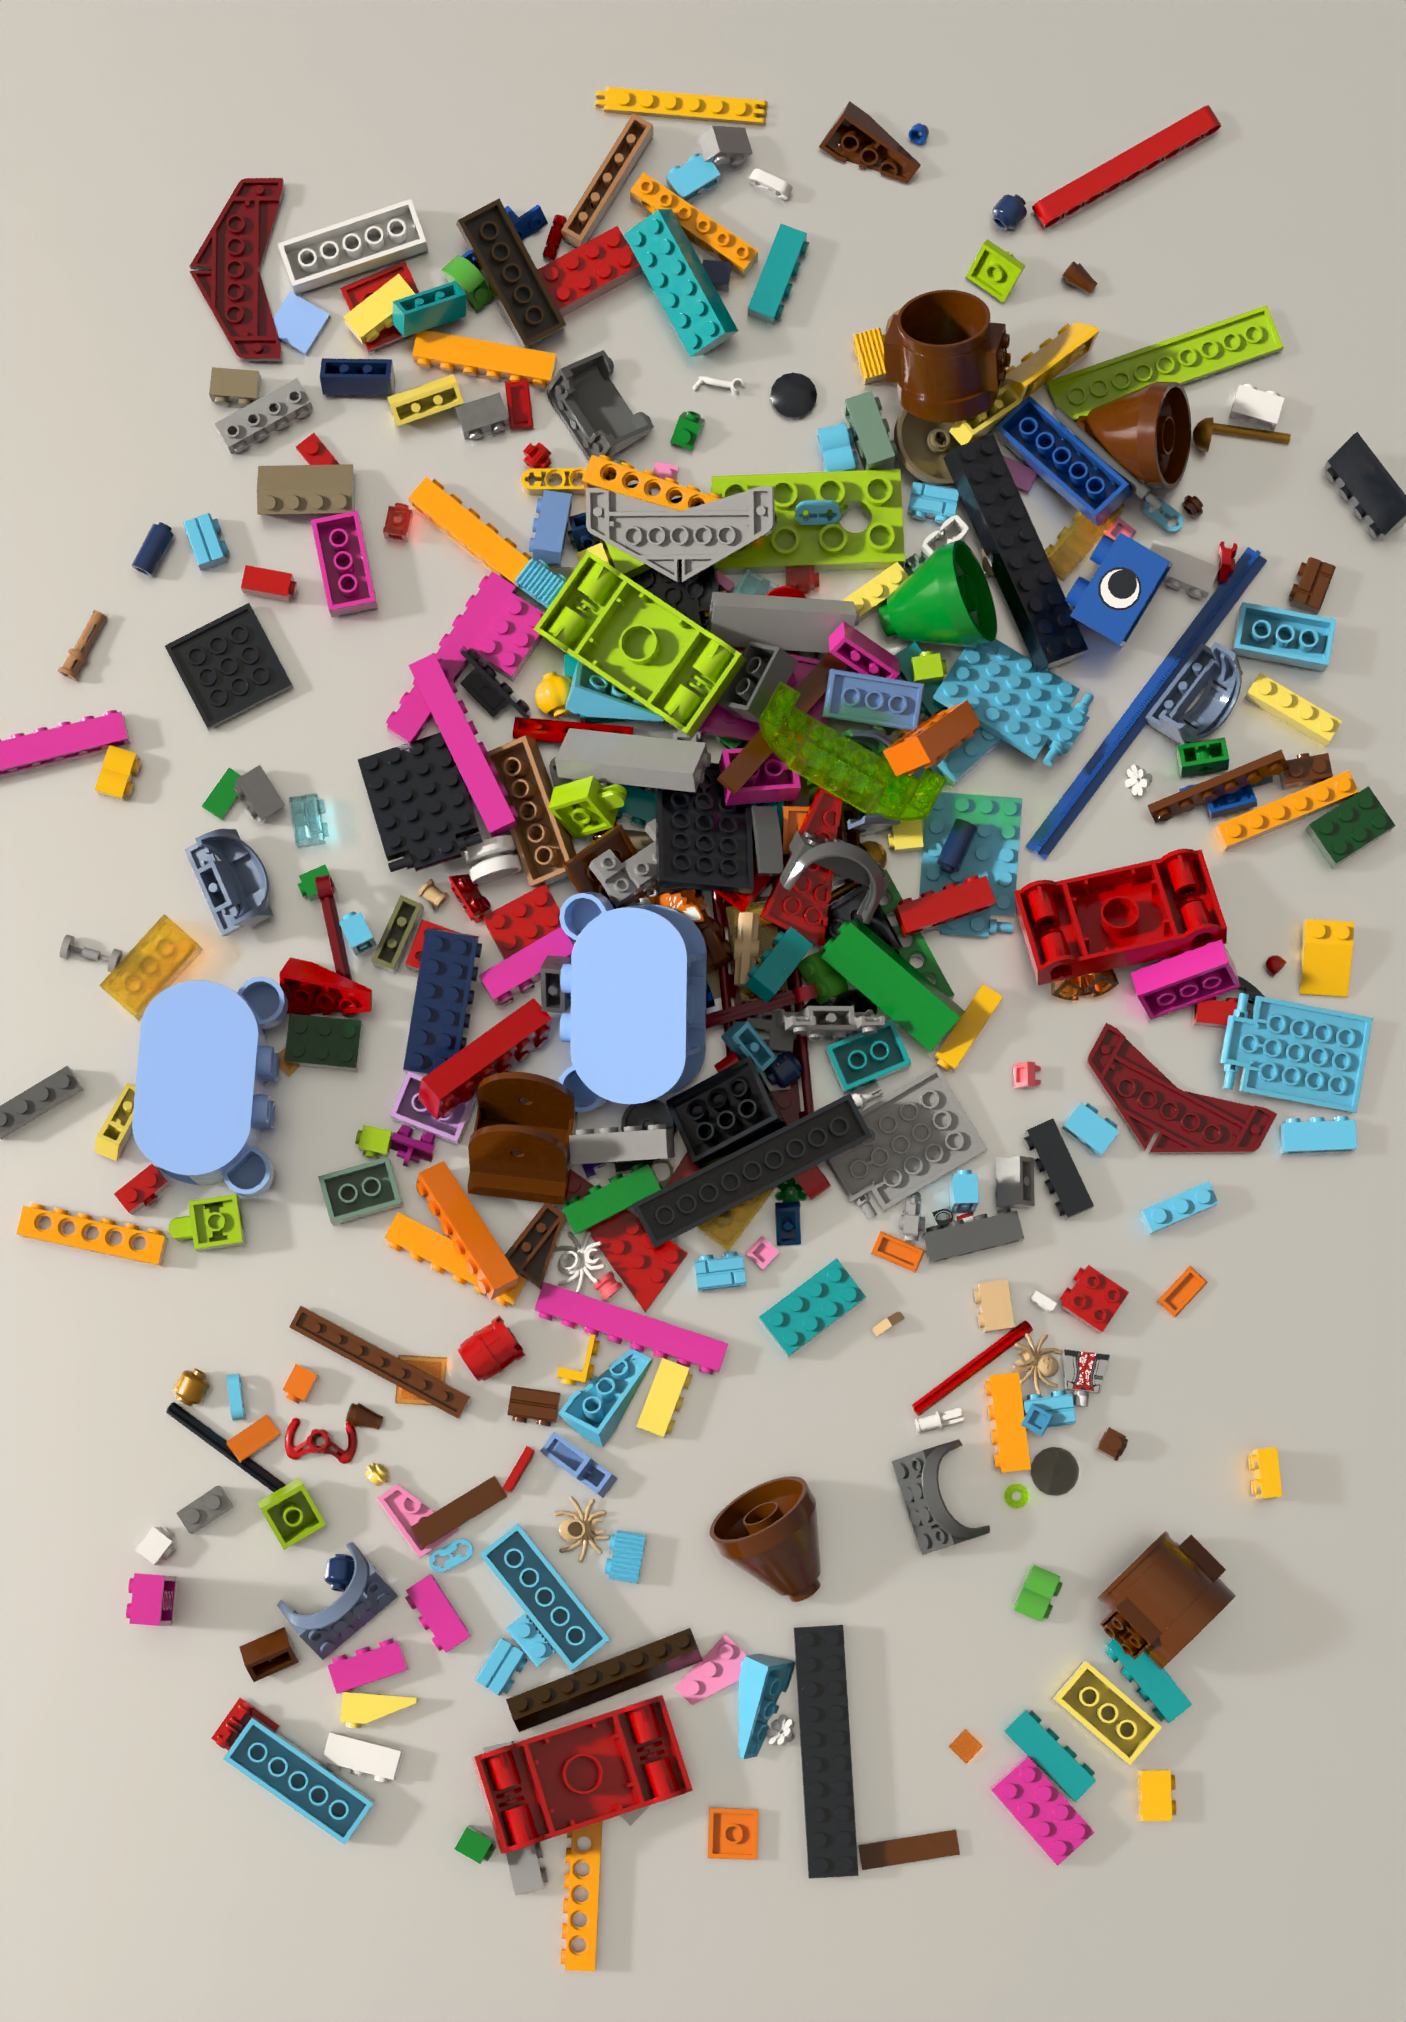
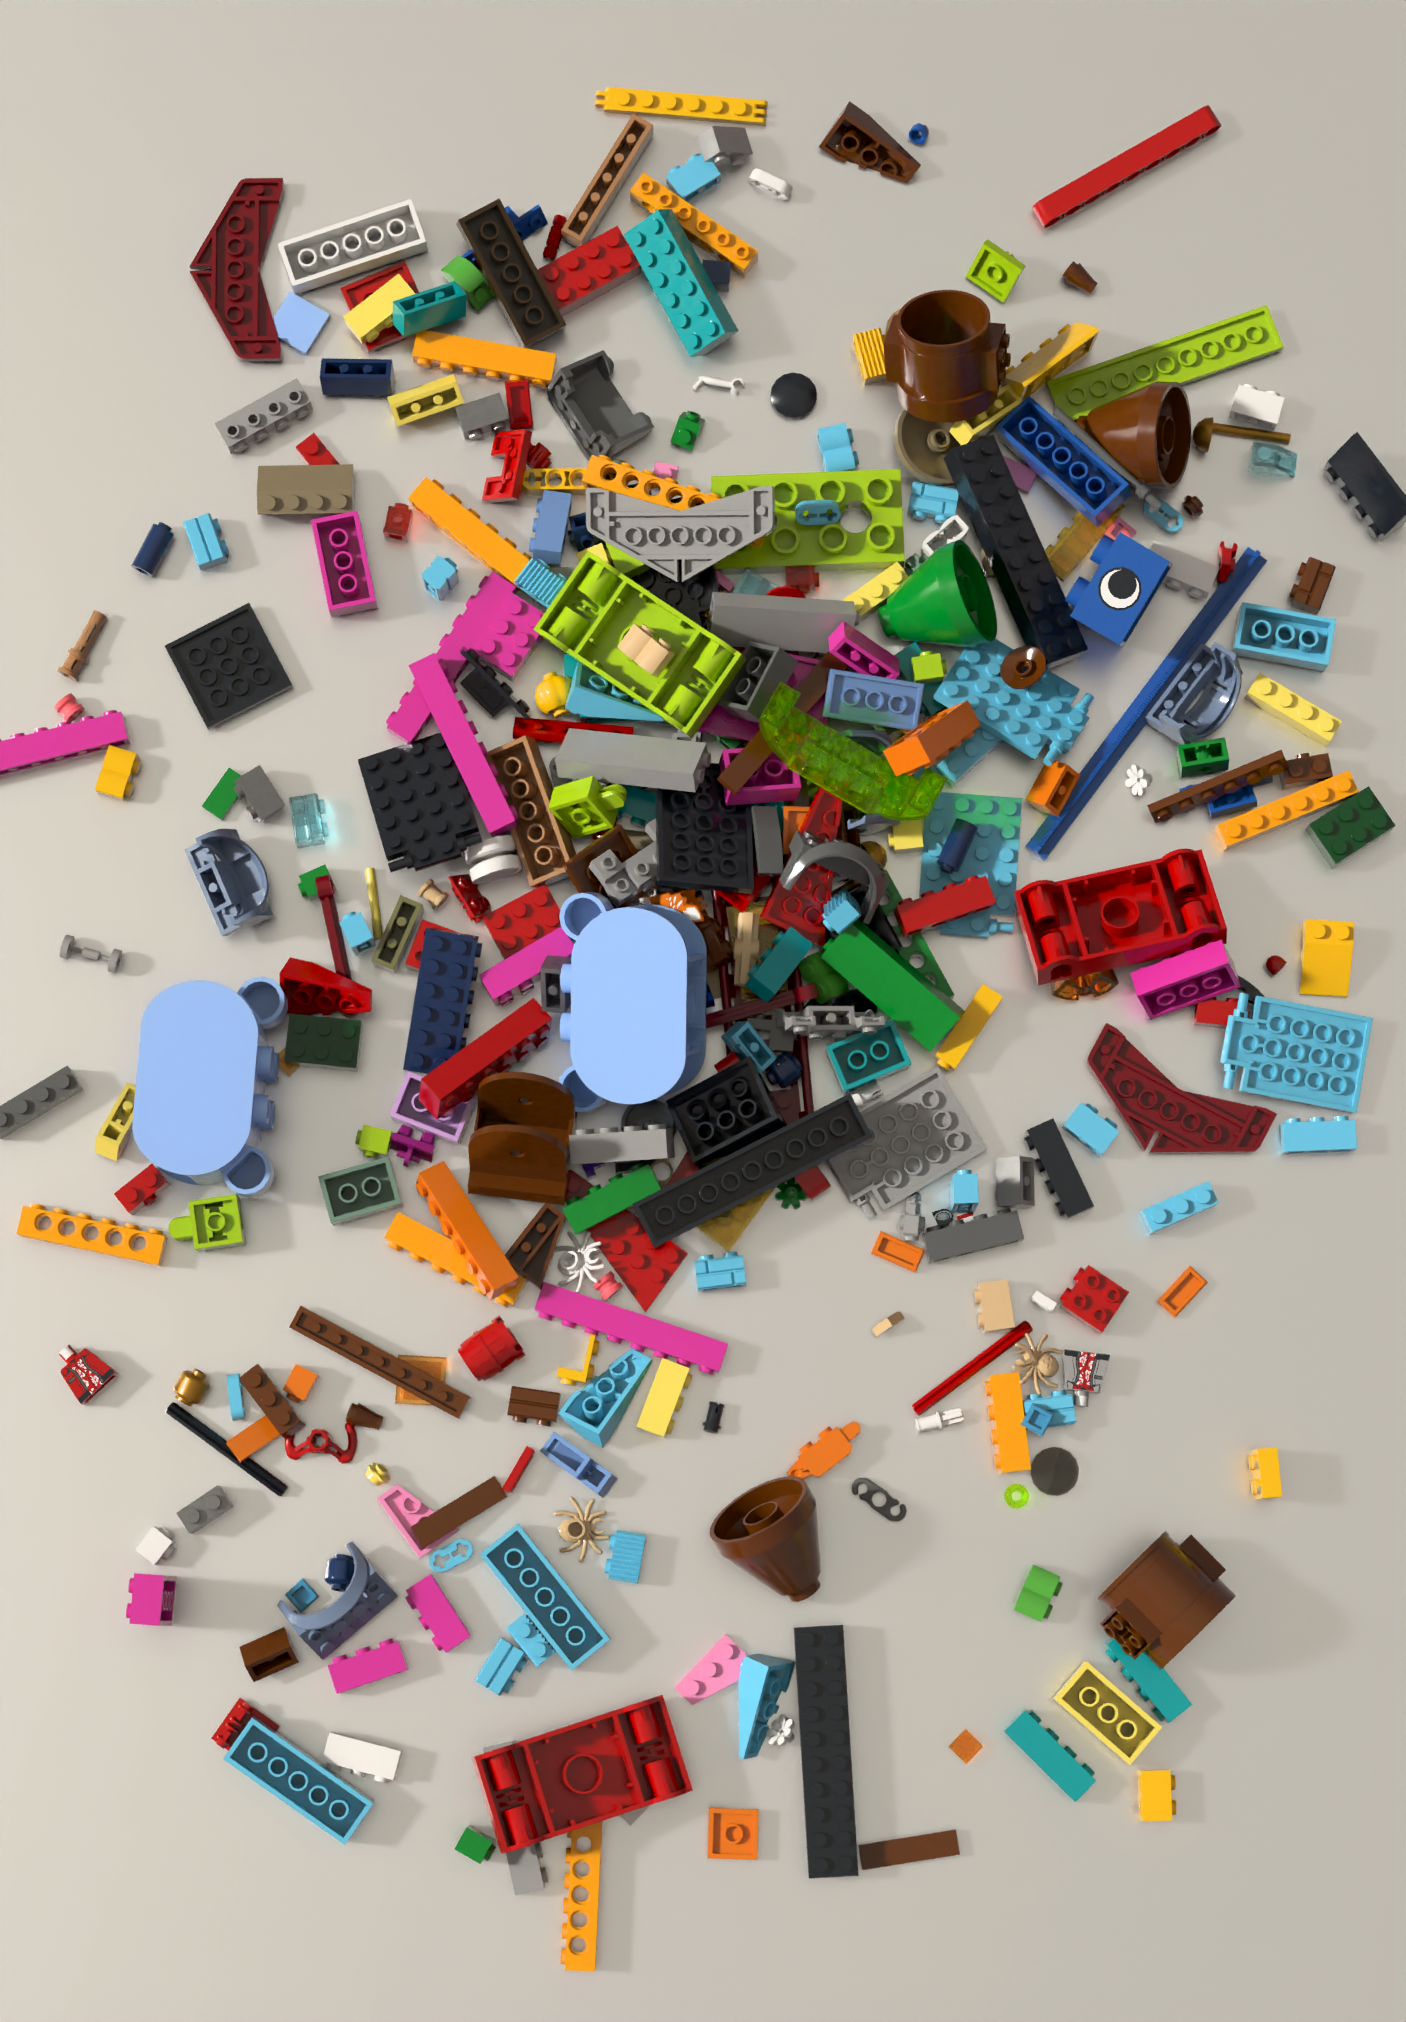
clear yellow brick [99,914,203,1021] -> none
dark tan brick [209,367,261,407] -> none
red brick [241,565,297,602] -> none
lime brick [257,1478,326,1550] -> none
light yellow slope [340,1692,418,1728] -> none
dark brown brick [506,1628,703,1732] -> none
bright pink plate [745,1236,780,1270] -> none
teal brick [747,224,810,325] -> none
teal brick [759,1258,866,1357] -> none
dark blue slope [775,1201,801,1246] -> none
sand green brick [844,391,898,470] -> none
dark grey piece [892,1439,990,1555] -> none
dark pink brick [990,1756,1095,1866] -> none
dark blue head [992,194,1027,230] -> none
coral tile [1013,1061,1041,1089] -> none
reddish brown brick [1095,1427,1128,1461] -> none
none -> coral wheel [54,693,85,722]
none -> torso [59,1345,119,1405]
none -> reddish brown brick [238,1364,306,1440]
none -> dark azure tile [285,1578,320,1613]
none -> light yellow bar [365,868,383,940]
none -> medium azure brick [421,556,458,601]
none -> red plate [482,429,532,503]
none -> tan brick [617,624,675,677]
none -> black pin [702,1401,725,1434]
none -> orange hinge [787,1421,861,1479]
none -> medium azure brick [822,888,861,934]
none -> dark grey piece [852,1478,907,1521]
none -> reddish brown dish [1000,646,1047,689]
none -> orange brick [1025,761,1080,816]
none -> clear light blue slope [1247,442,1297,478]

